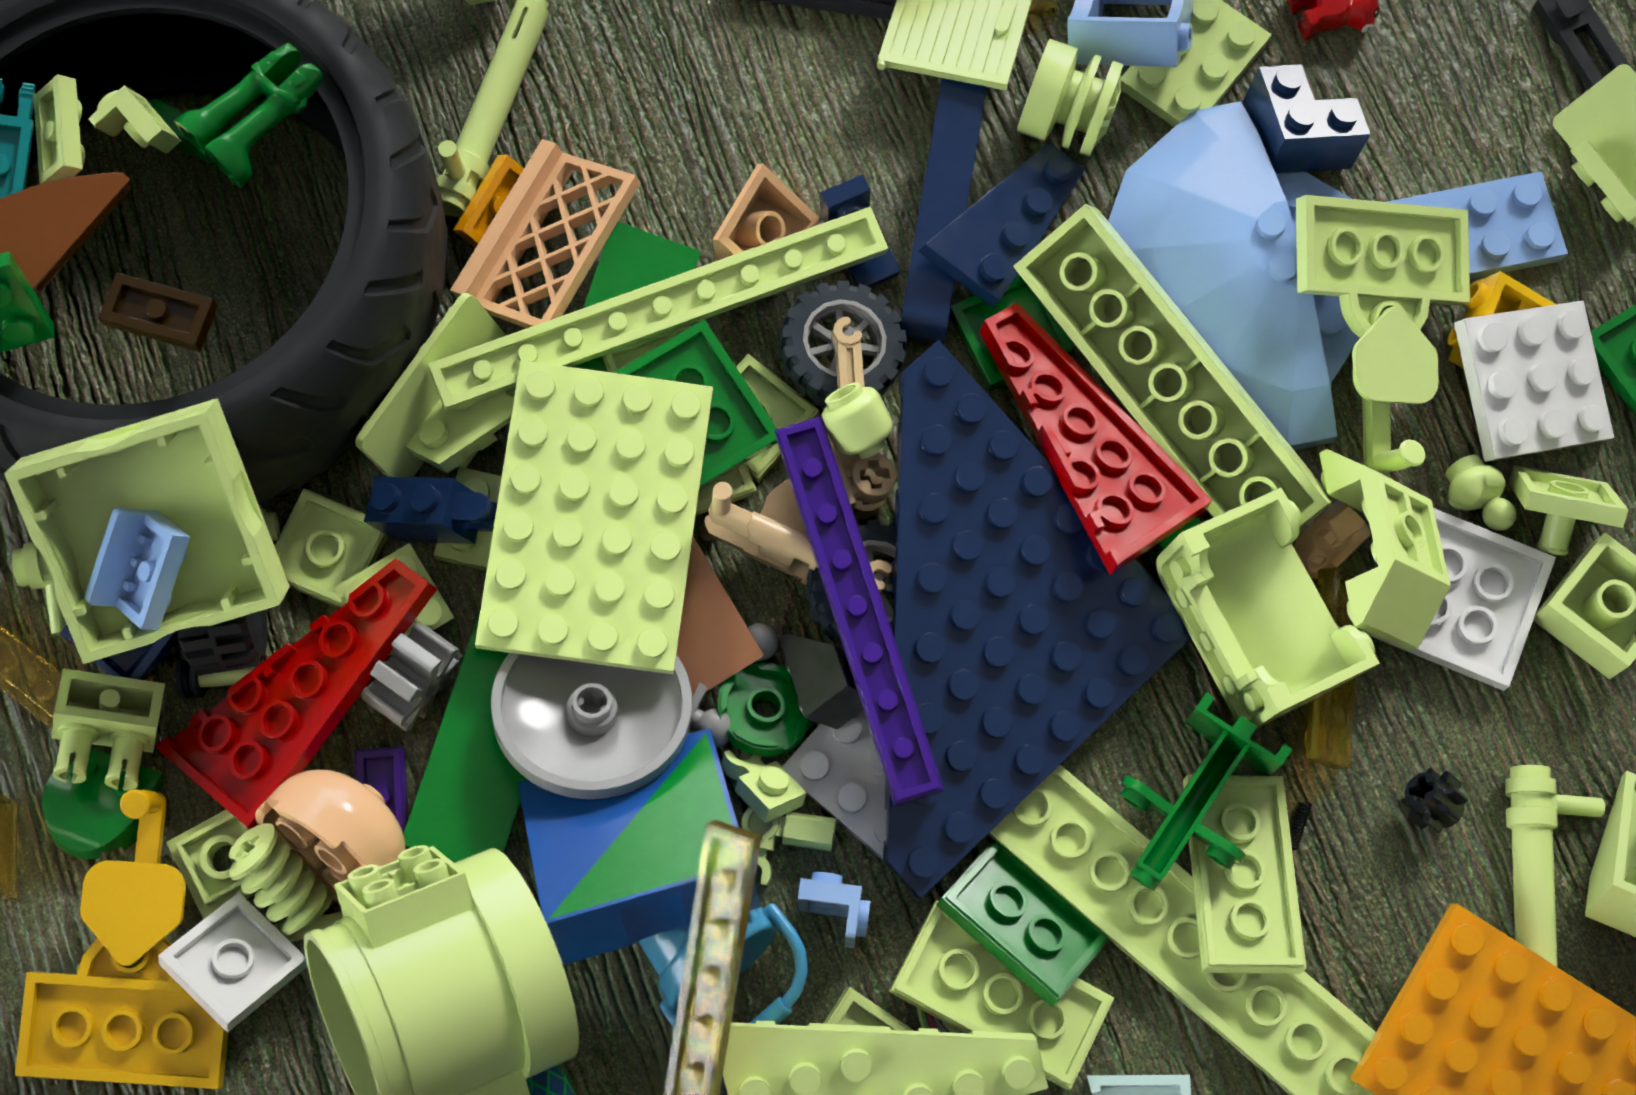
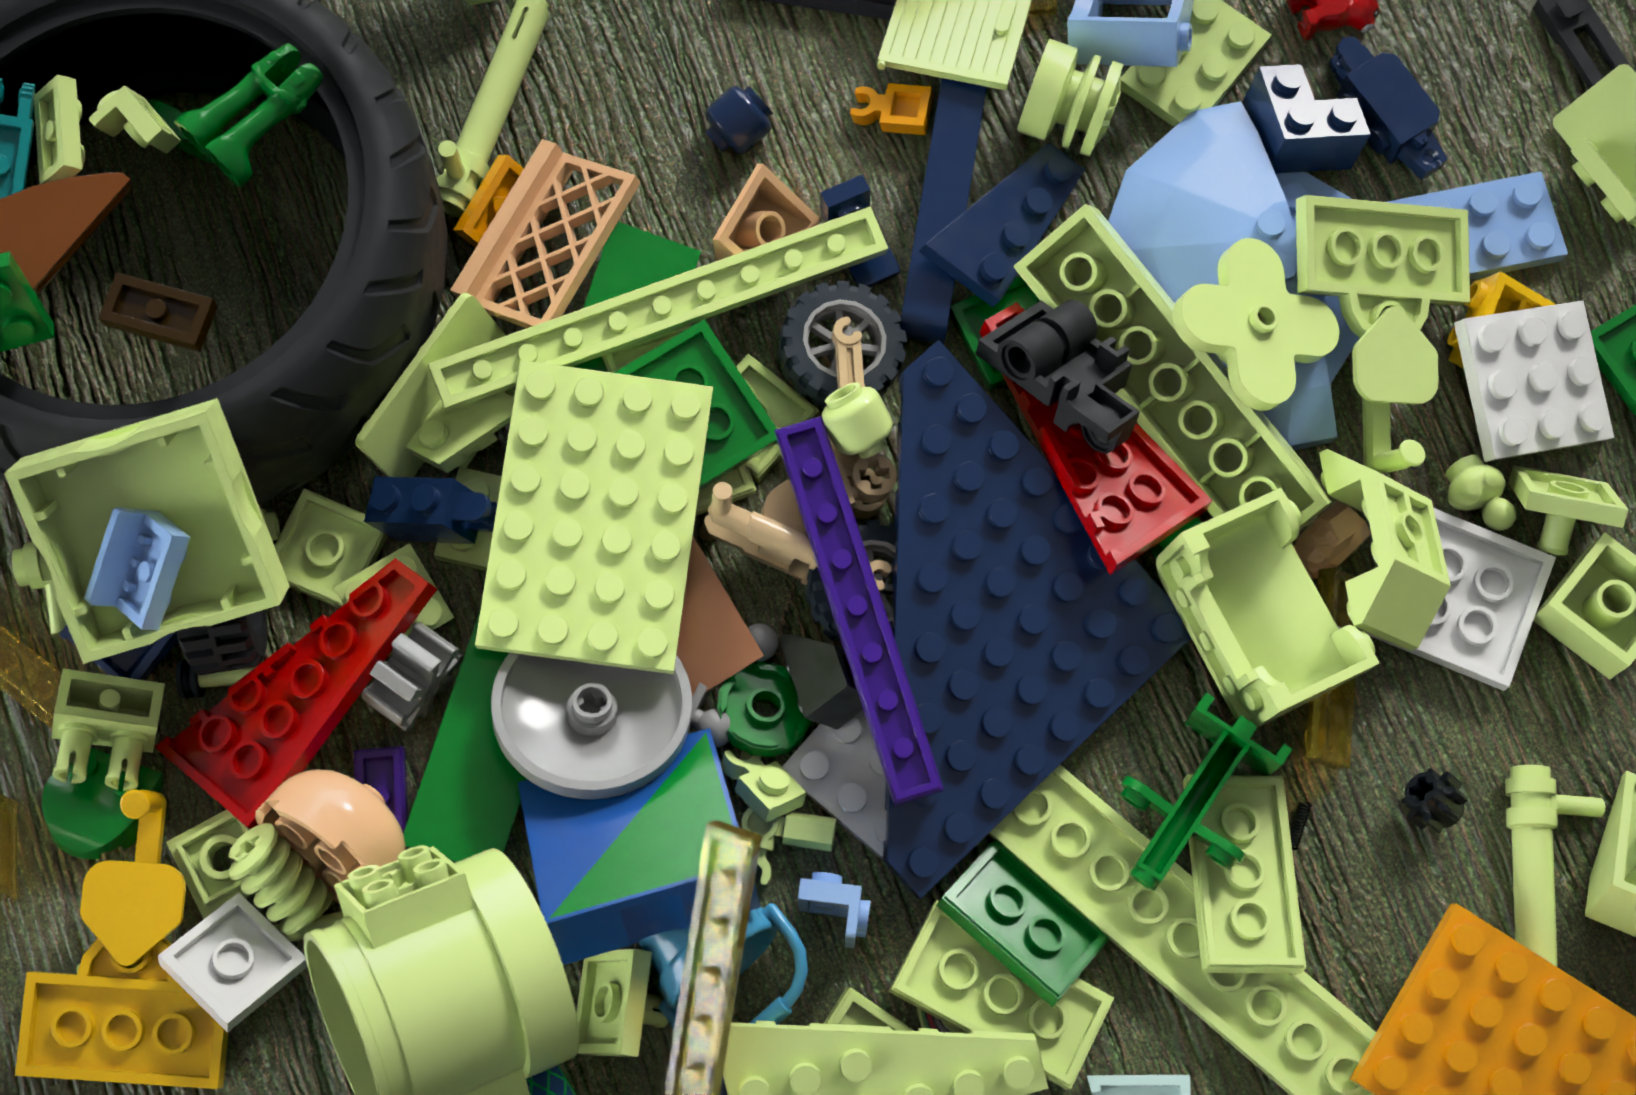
none -> yellowish green tile [576,949,668,1057]
none -> dark blue head [705,86,773,154]
none -> light orange plate [850,83,934,135]
none -> black plate [976,300,1140,453]
none -> yellowish green plant [1172,238,1340,411]
none -> dark blue hinge [1329,36,1448,180]

